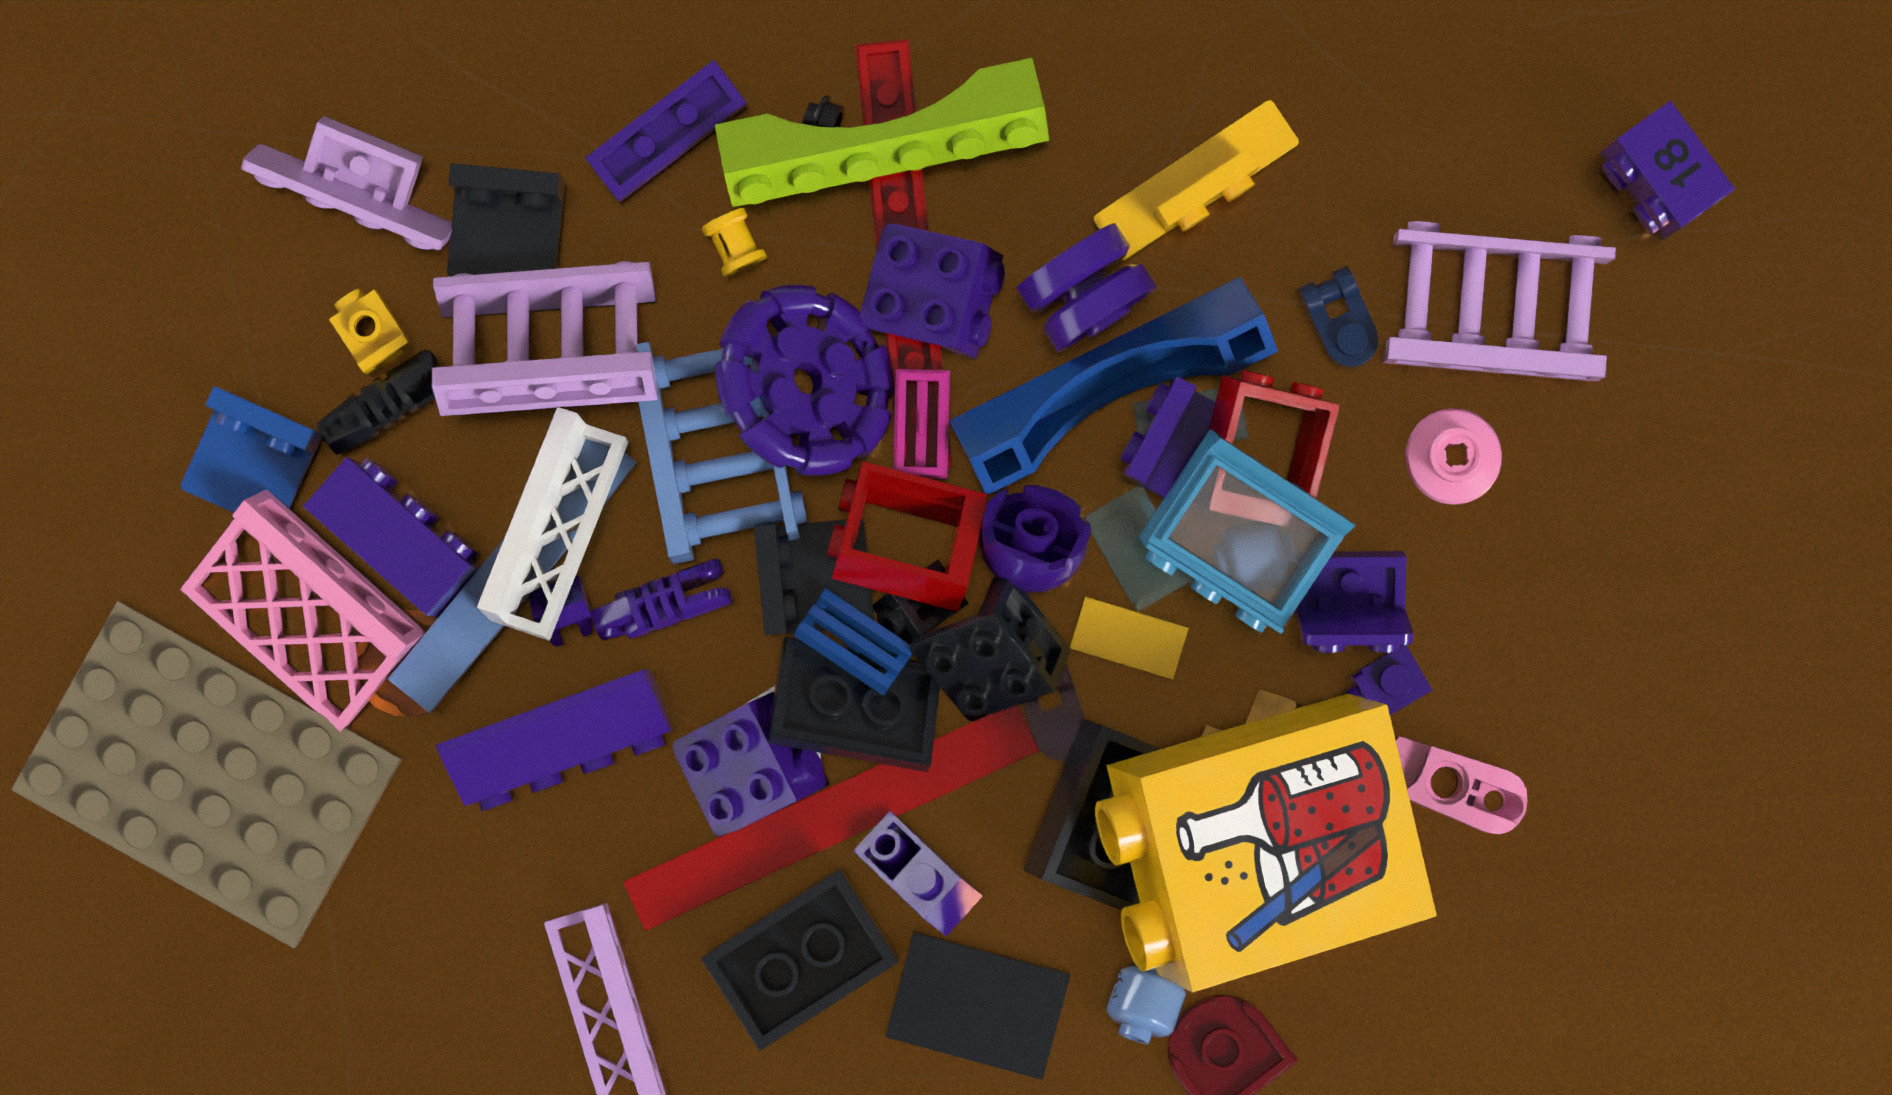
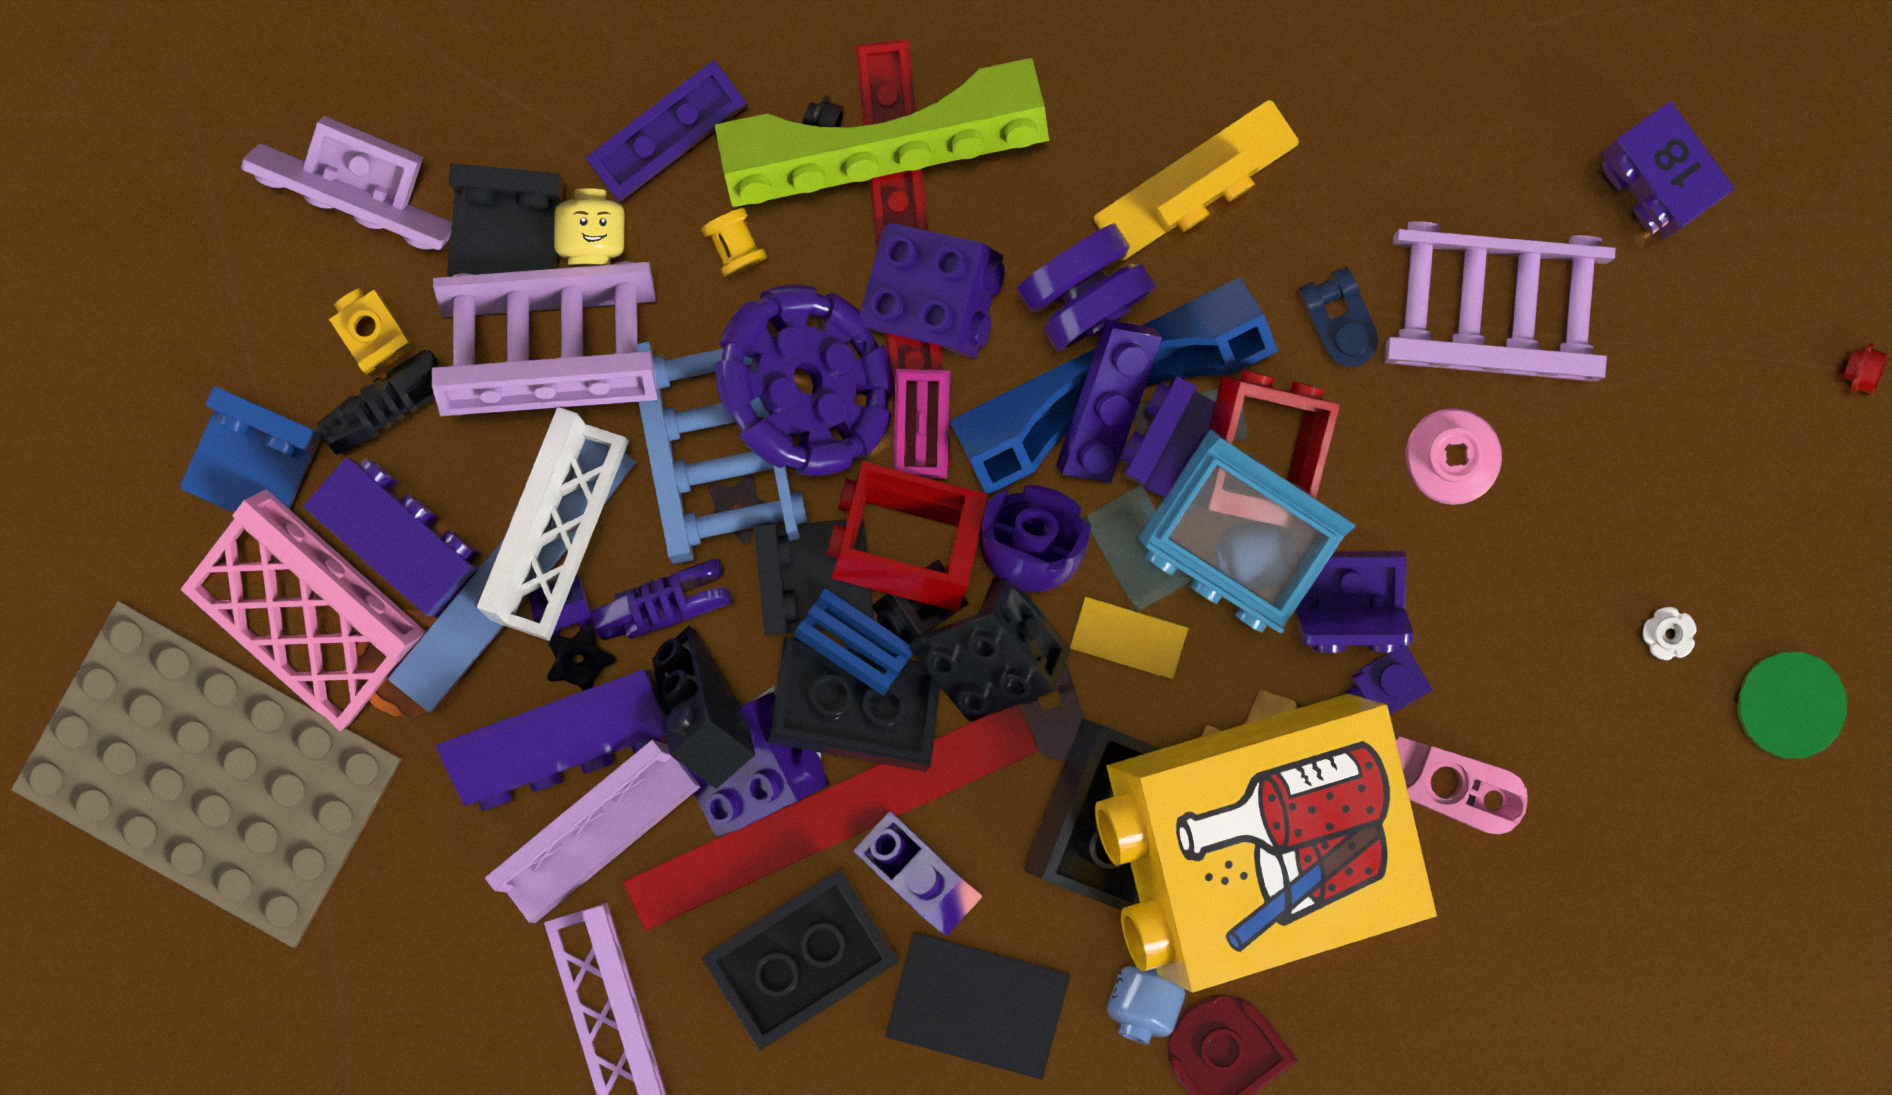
none -> lavender fence [485,740,701,923]
none -> black plate [547,625,615,691]
none -> light yellow head [554,189,625,268]
none -> black slope [652,625,756,789]
none -> plate [708,474,765,544]
none -> dark purple plate [1056,319,1162,483]
none -> white plate [1643,607,1697,660]
none -> green tile [1737,652,1847,758]
none -> red plate [1844,343,1889,395]

